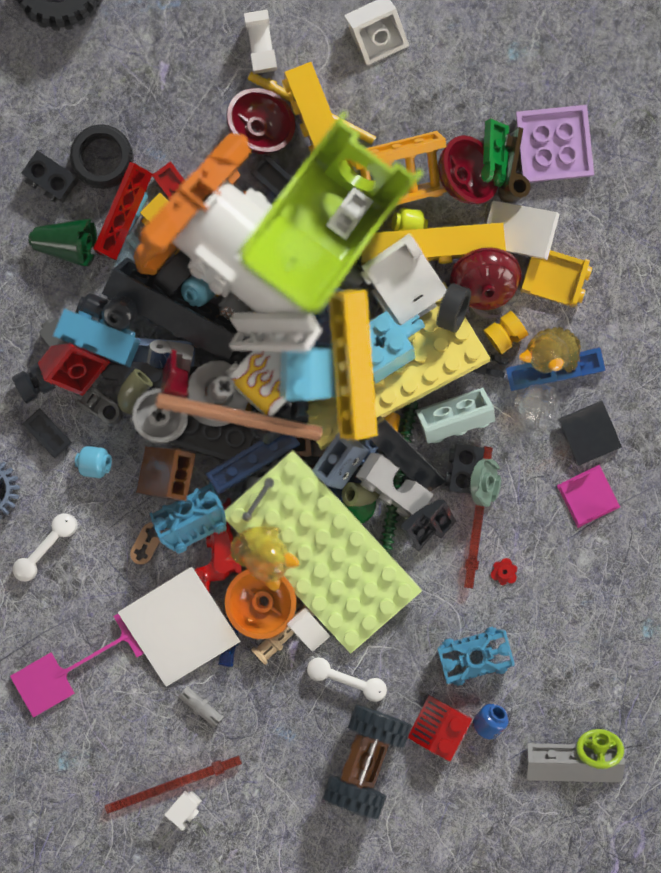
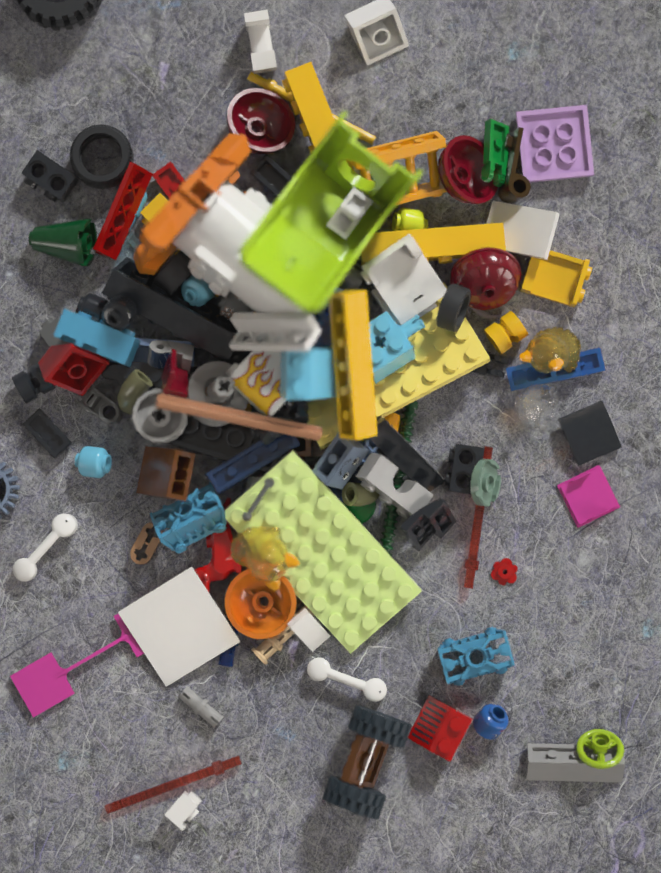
light aqua slope [416,388,495,444] -> none

